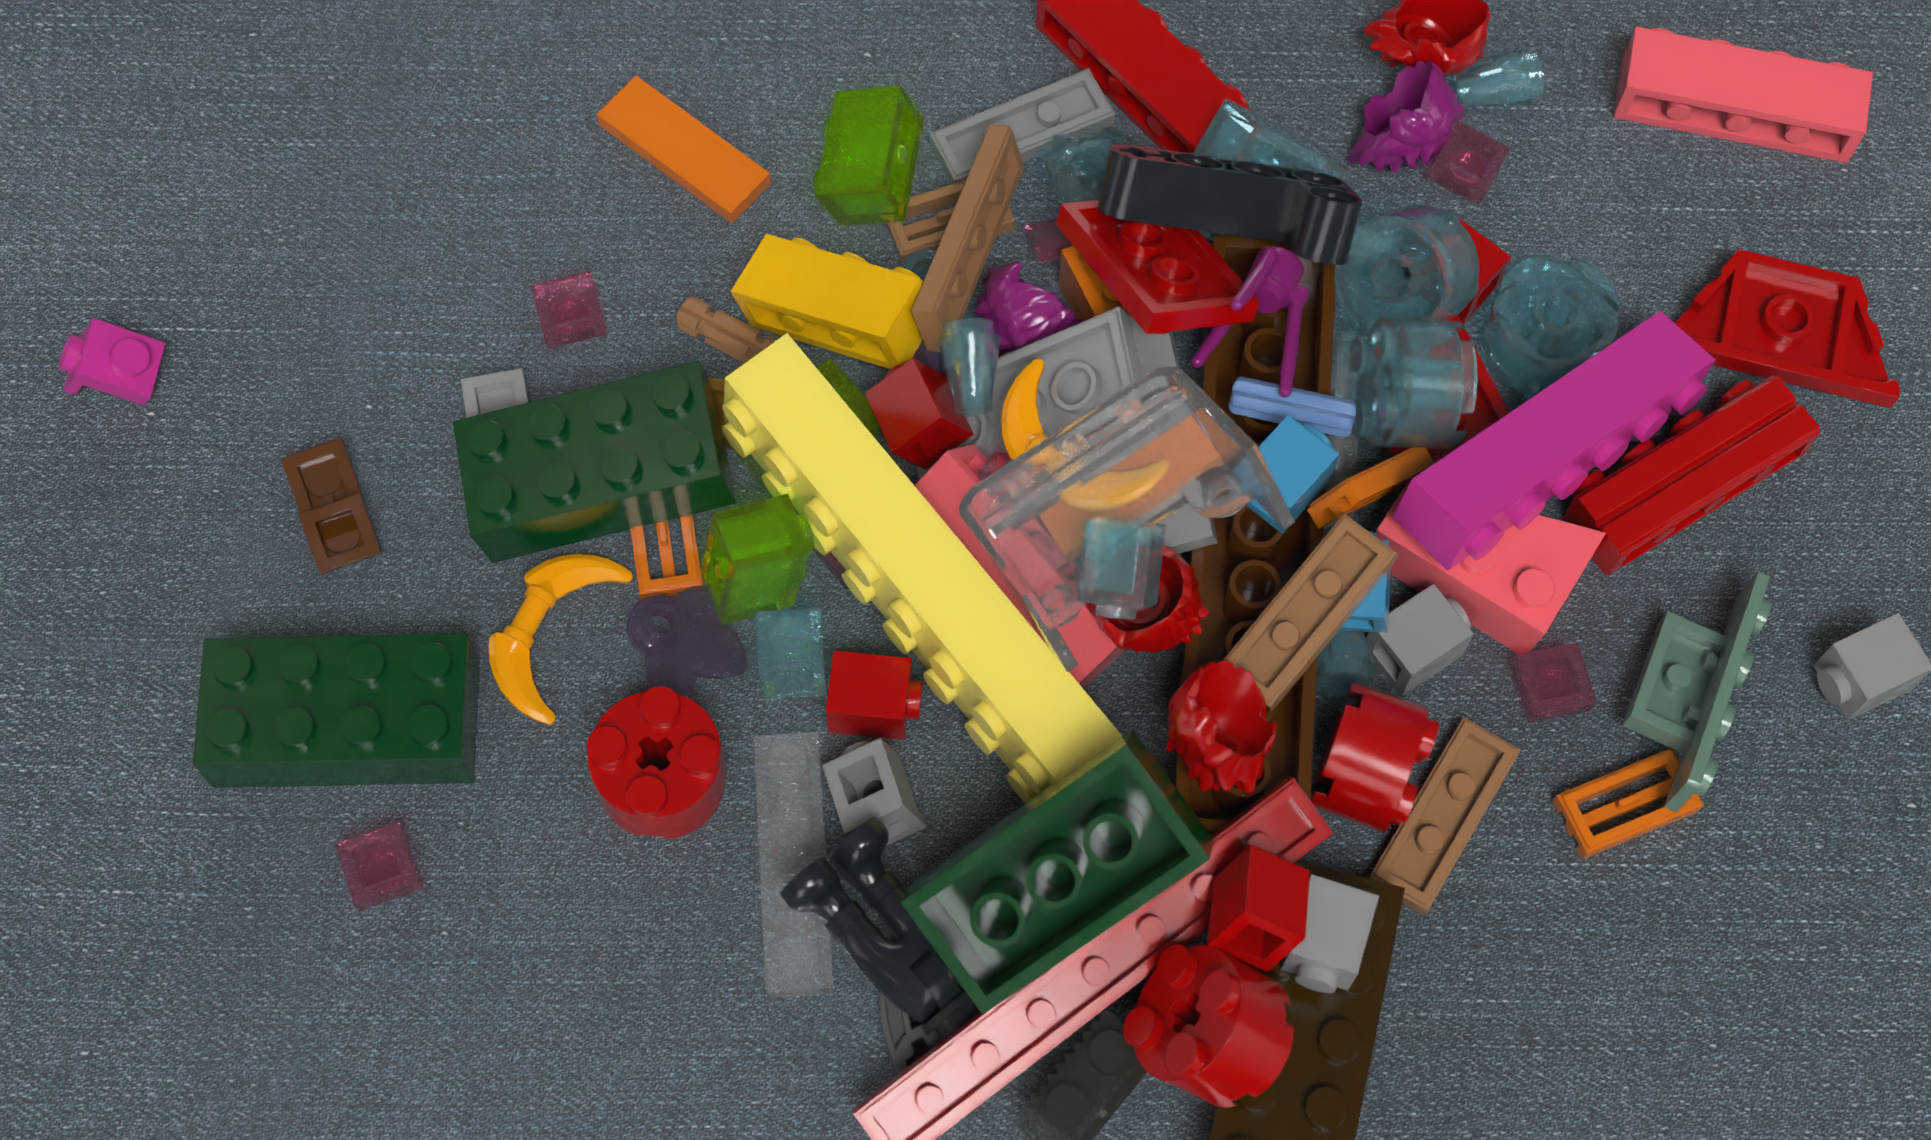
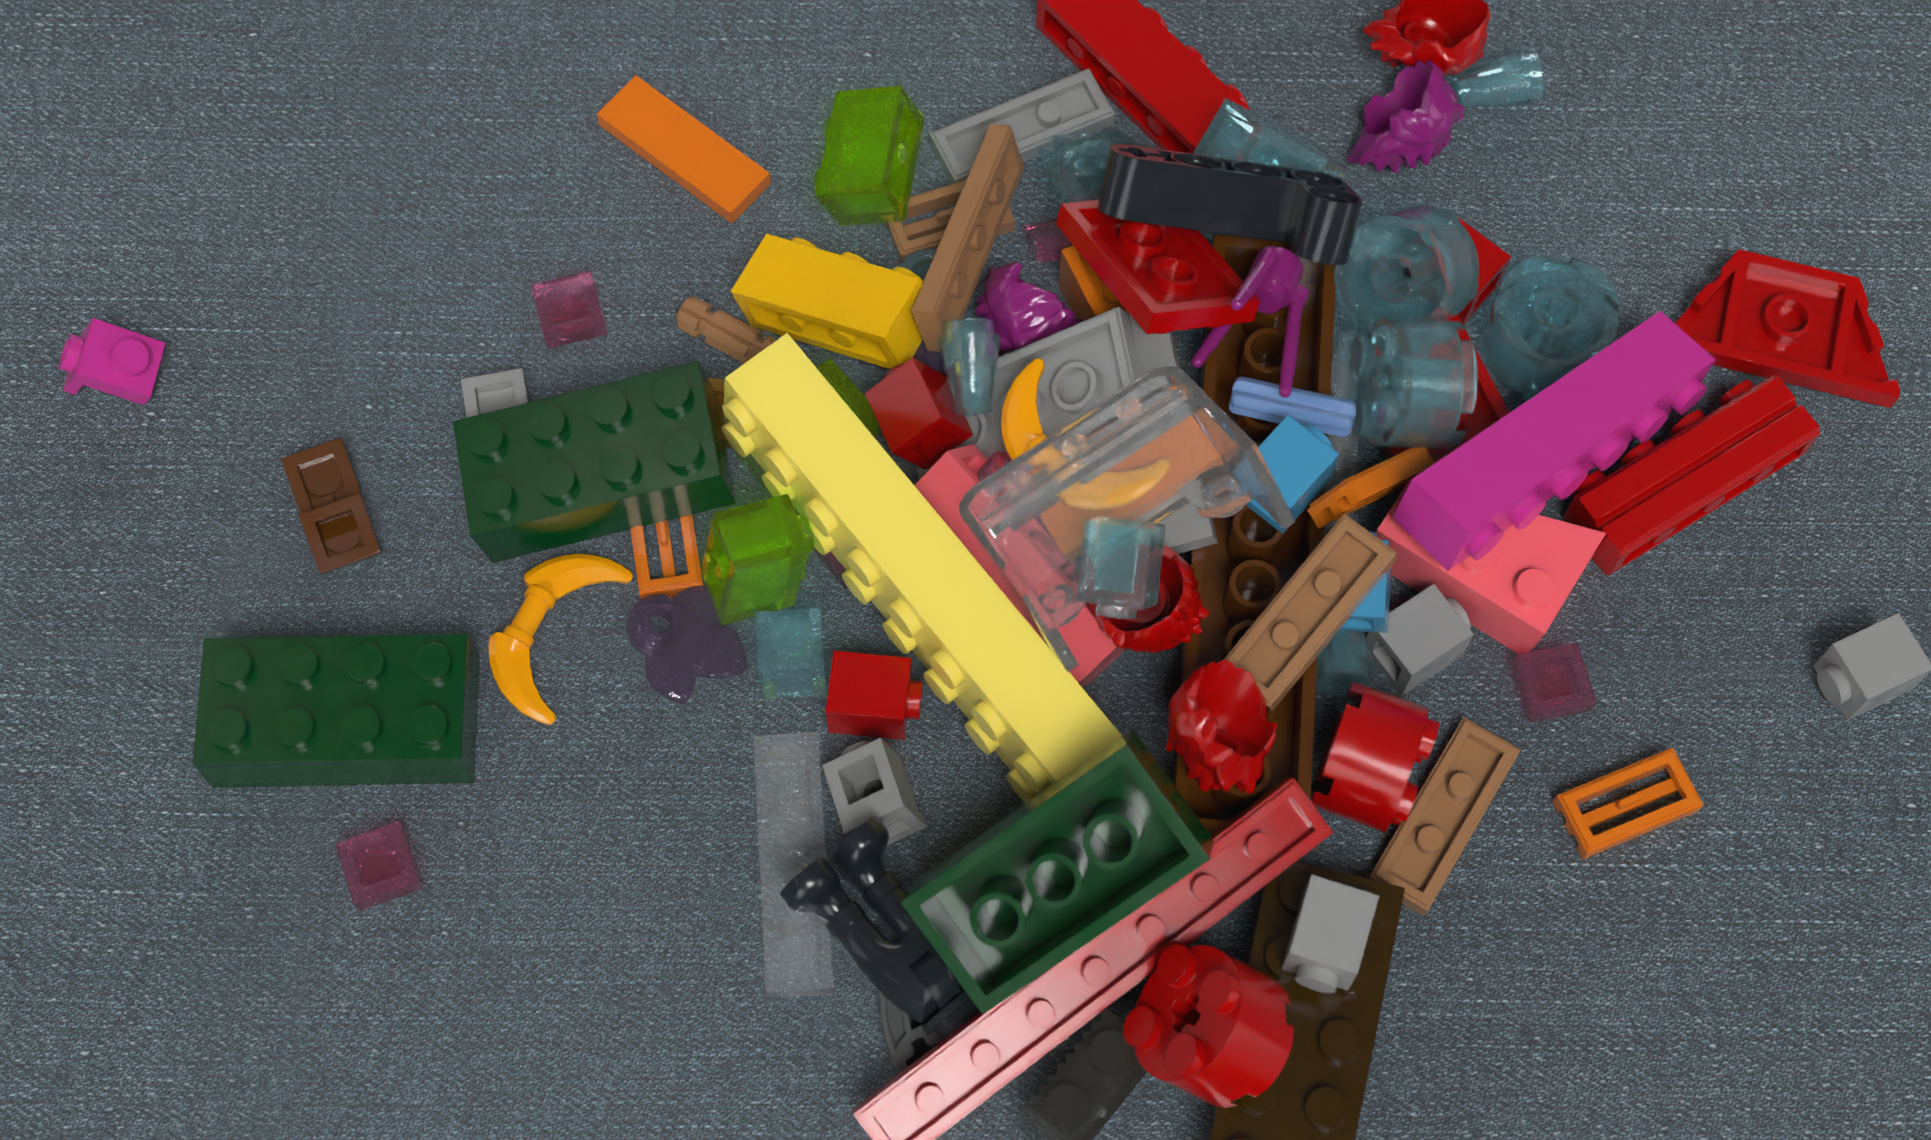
red brick [587,686,726,839] -> none
red brick [1207,844,1310,972] -> none
clear pink plate [1427,120,1510,204] -> none
coral brick [1613,27,1873,163] -> none
sand green bracket [1622,571,1772,812] -> none

